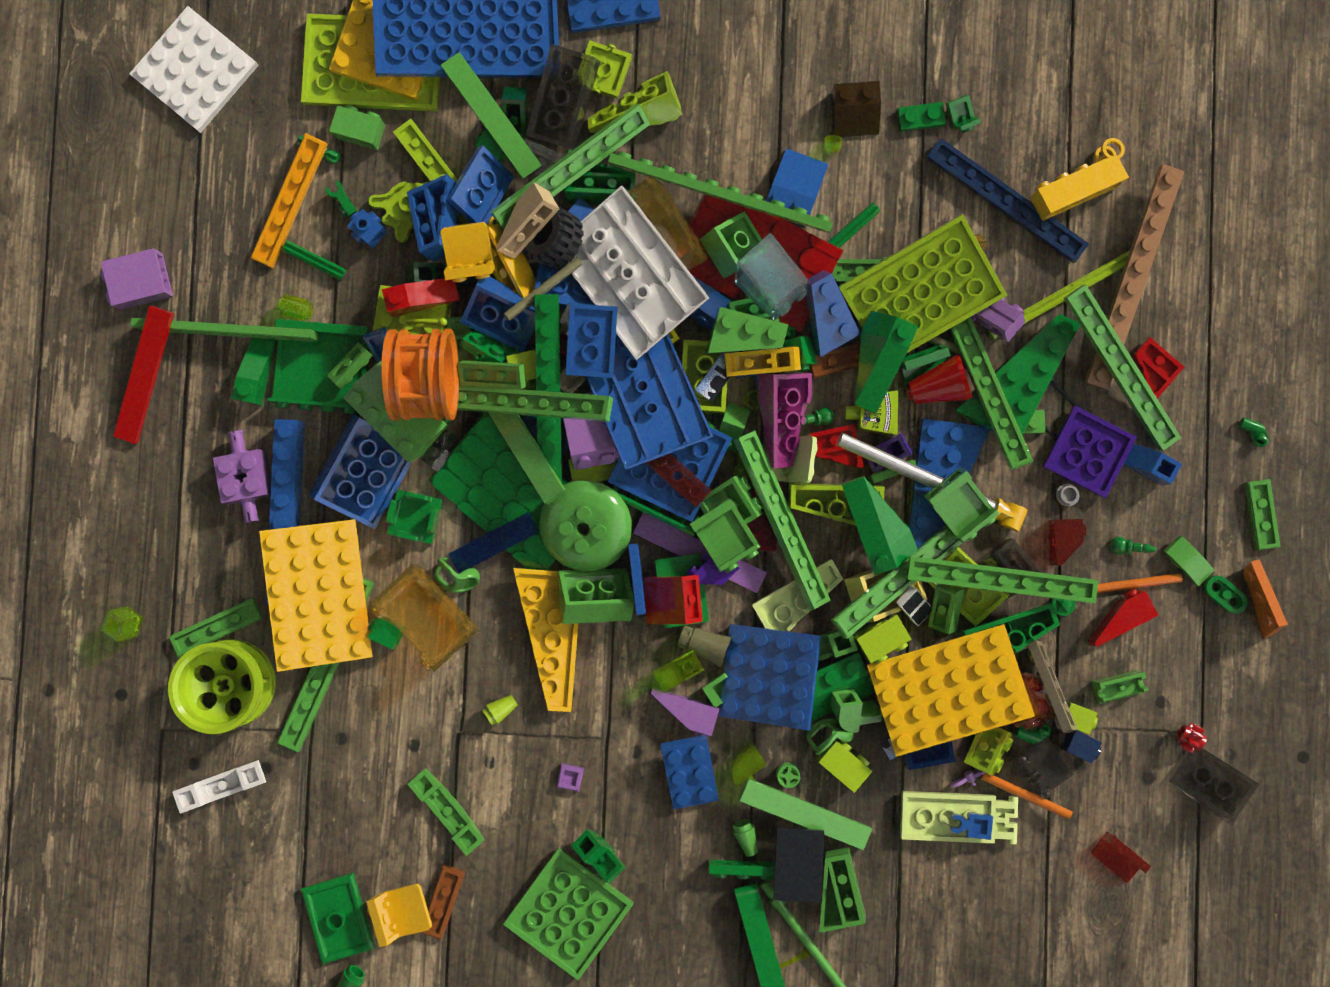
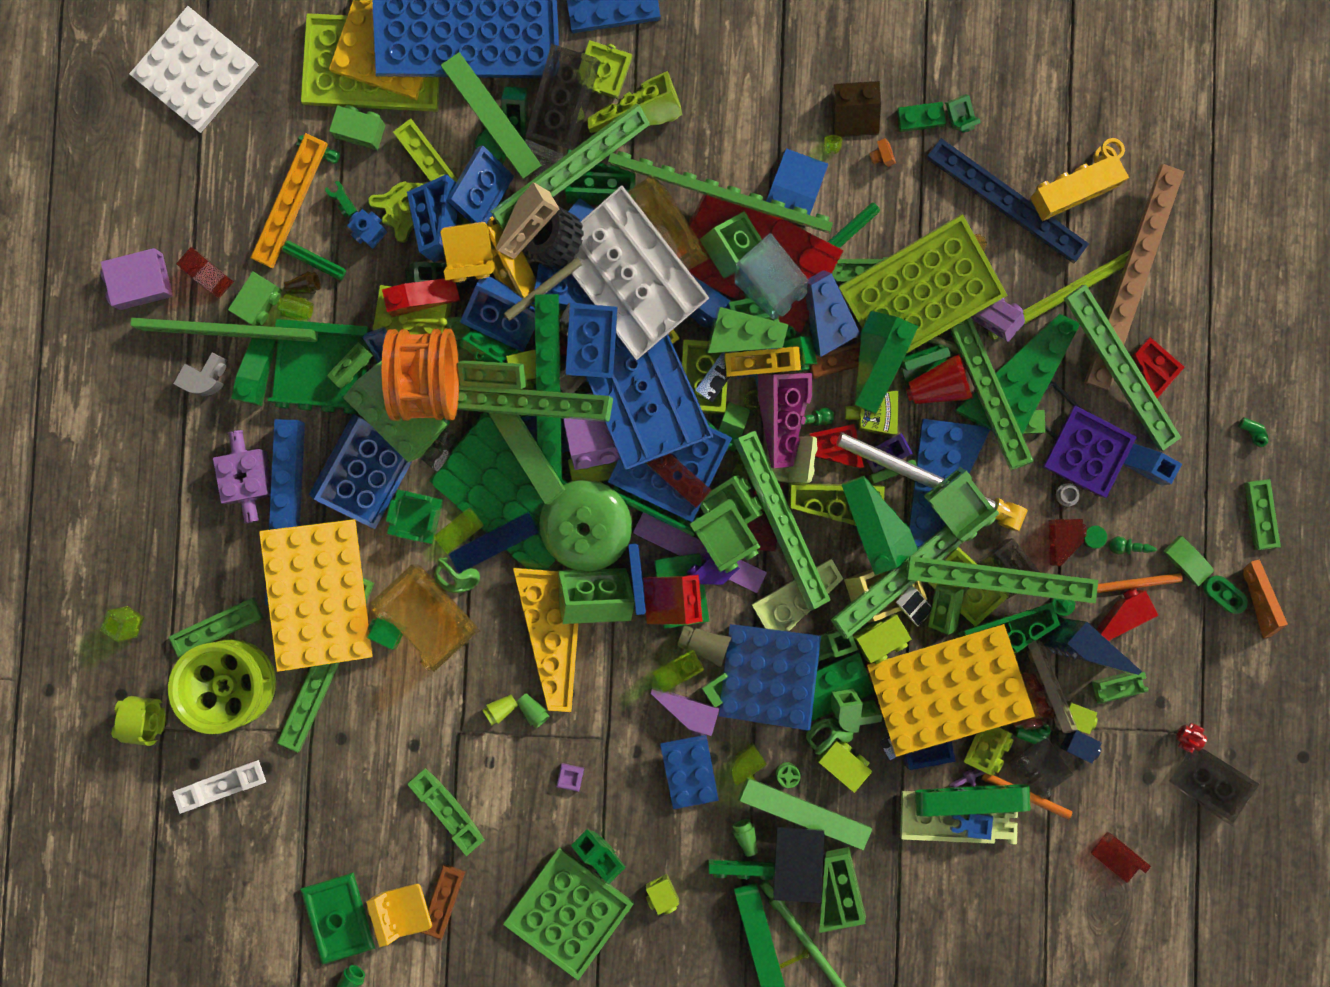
red tile [113,306,174,444] -> none
none -> lime brick [112,696,165,746]
none -> light grey brick [173,353,227,396]
none -> clear red slope [176,247,234,299]
none -> bright green brick [228,271,282,326]
none -> dark brown cone [284,271,321,295]
none -> clear neon green plate [433,508,484,554]
none -> bright green cone [516,693,550,728]
none -> lime brick [646,874,679,915]
none -> orange tile [869,138,896,167]
none -> green beam [915,784,1031,817]
none -> dark blue slope [1040,617,1142,675]
none -> green tile [1082,526,1107,549]

